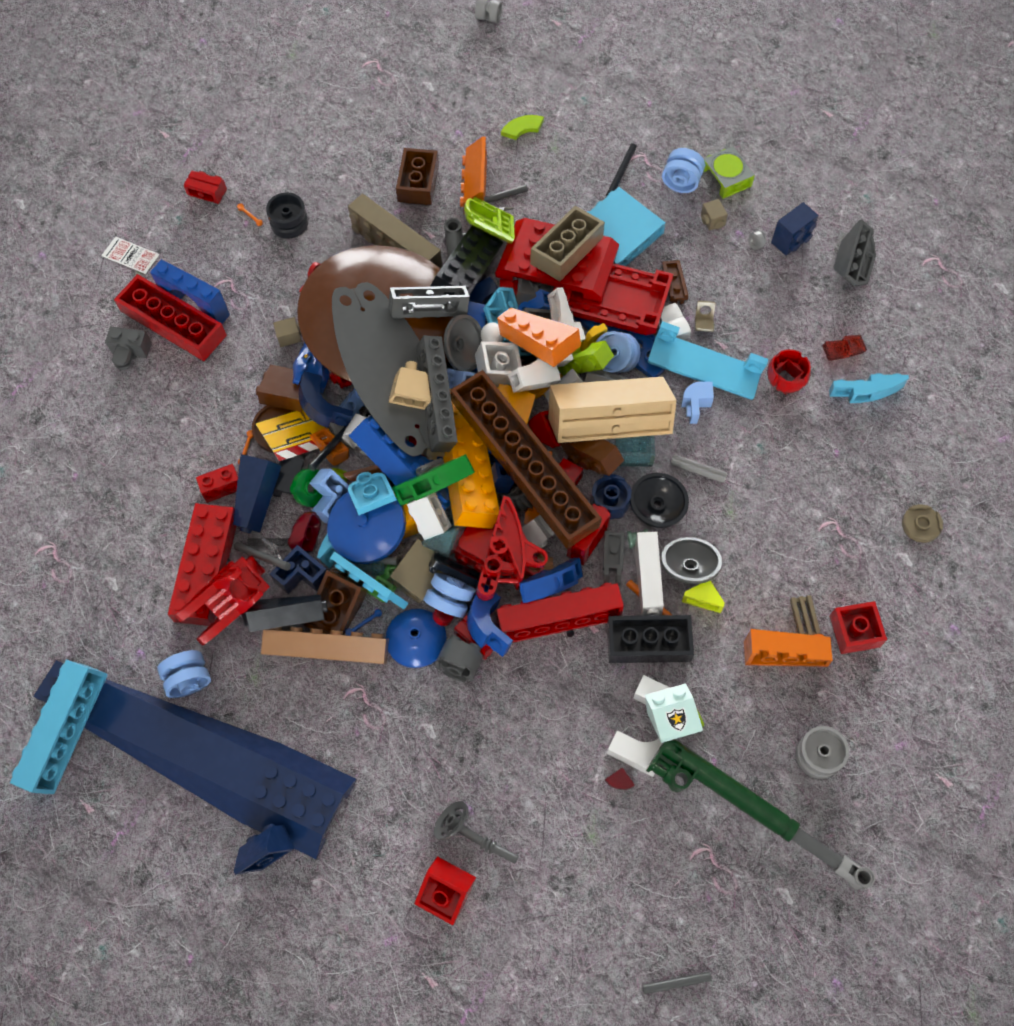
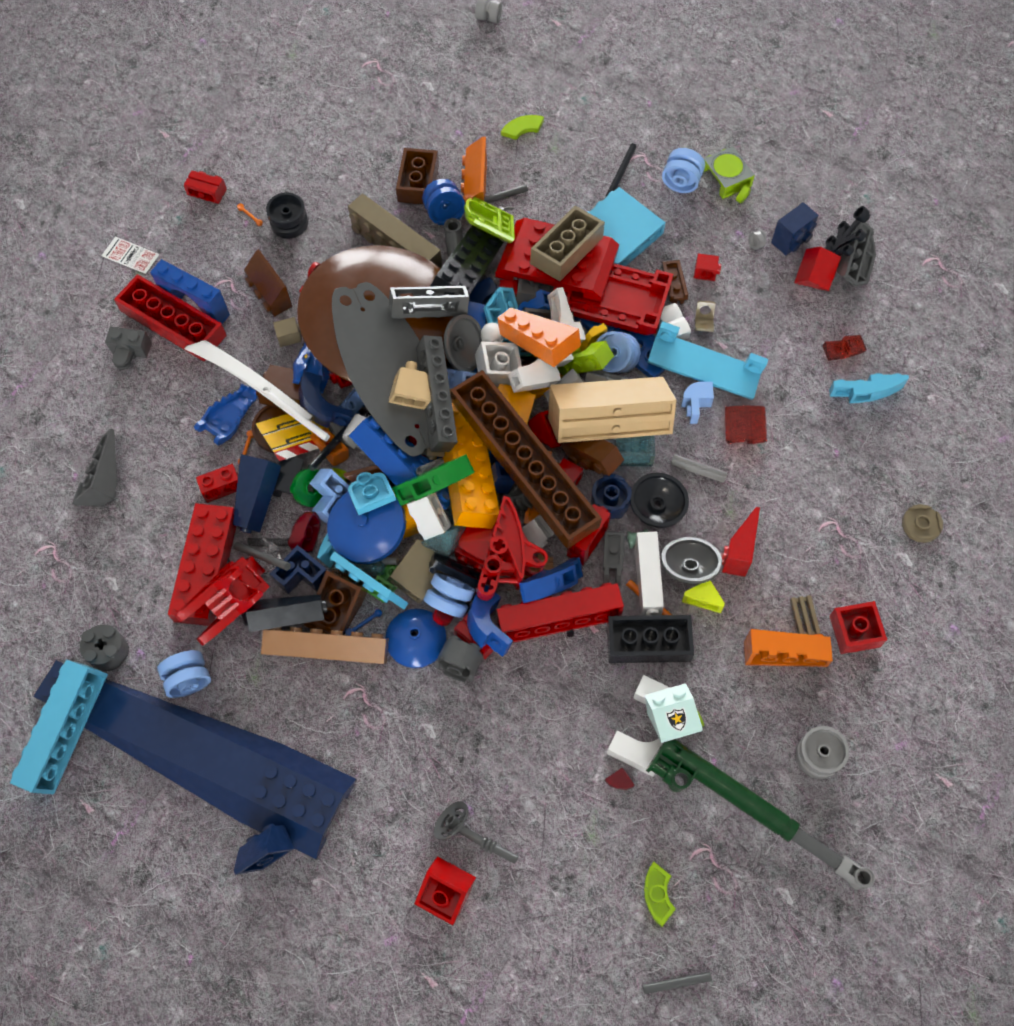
dark tan brick [701,199,728,231] -> none
red piece [767,349,811,395] -> none
none -> dark grey wedge [72,429,117,506]
none -> dark grey brick [80,625,129,671]
none -> white piece [184,340,330,441]
none -> blue animal [194,384,258,446]
none -> reddish brown slope [244,249,293,317]
none -> blue wheel [422,179,465,225]
none -> lime tile [644,861,676,927]
none -> red brick [694,253,721,281]
none -> red slope [721,507,760,577]
none -> clear red slope [725,405,767,444]
none -> lime tile [735,185,751,204]
none -> red slope [794,246,841,291]
none -> black plant [825,206,870,256]

